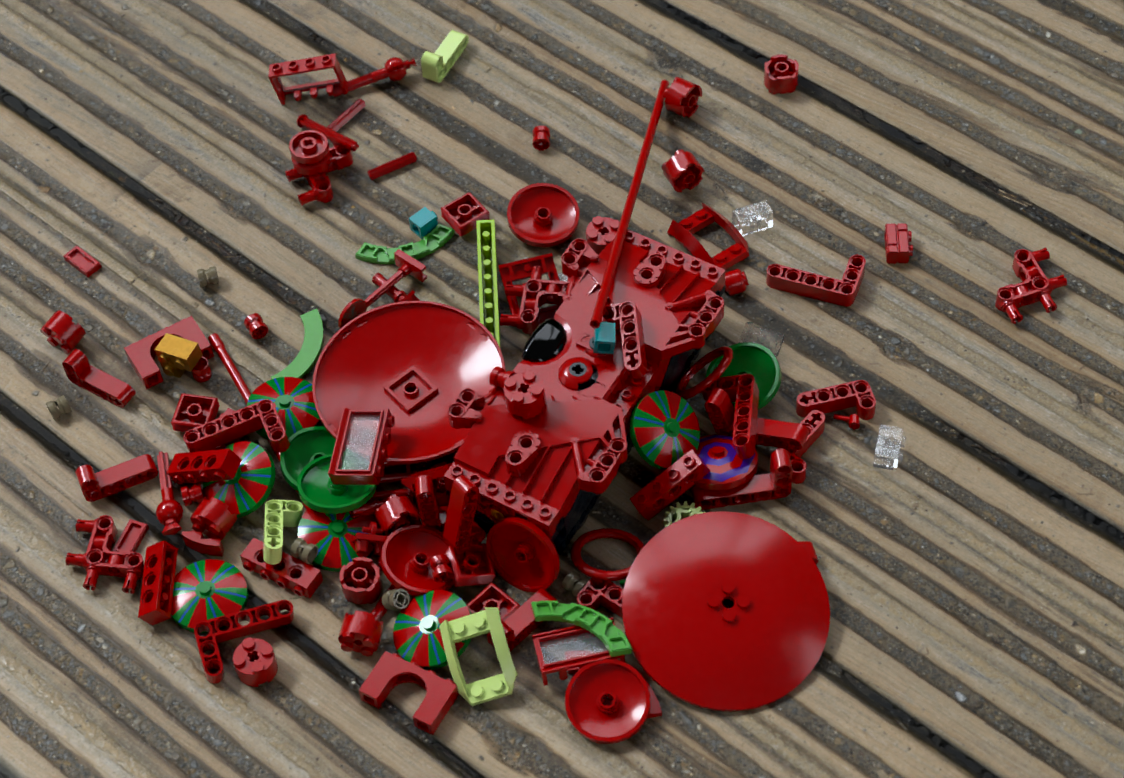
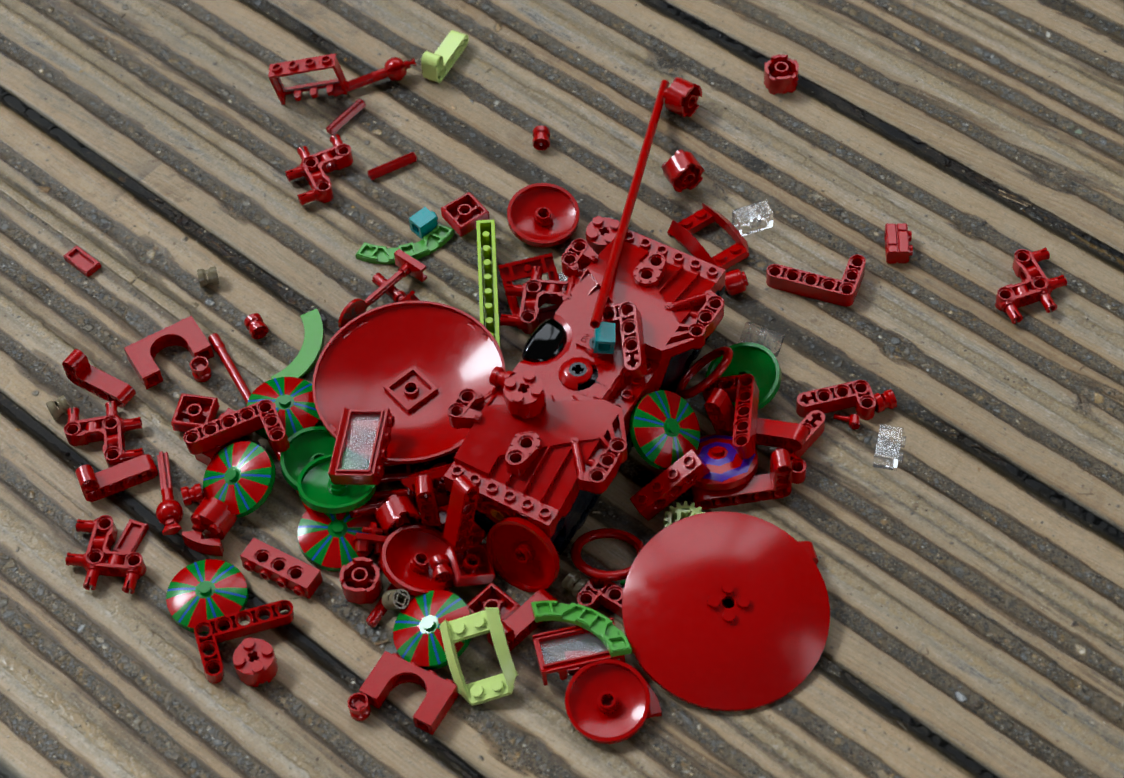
red brick [40,310,86,354] -> none
red brick [138,540,178,626] -> none
pearl gold brick [155,333,203,378] -> none
red brick [167,449,242,484] -> none
yellowish green beam [263,499,303,565] -> none
red wheel [289,130,331,175] -> none
dark tan wheel [290,538,318,564] -> none
red axle [297,114,359,152] -> none
red brick [338,611,384,657] -> none
none -> red pin [63,401,144,468]
none -> red wheel [347,693,371,721]
none -> red wheel [874,389,897,413]

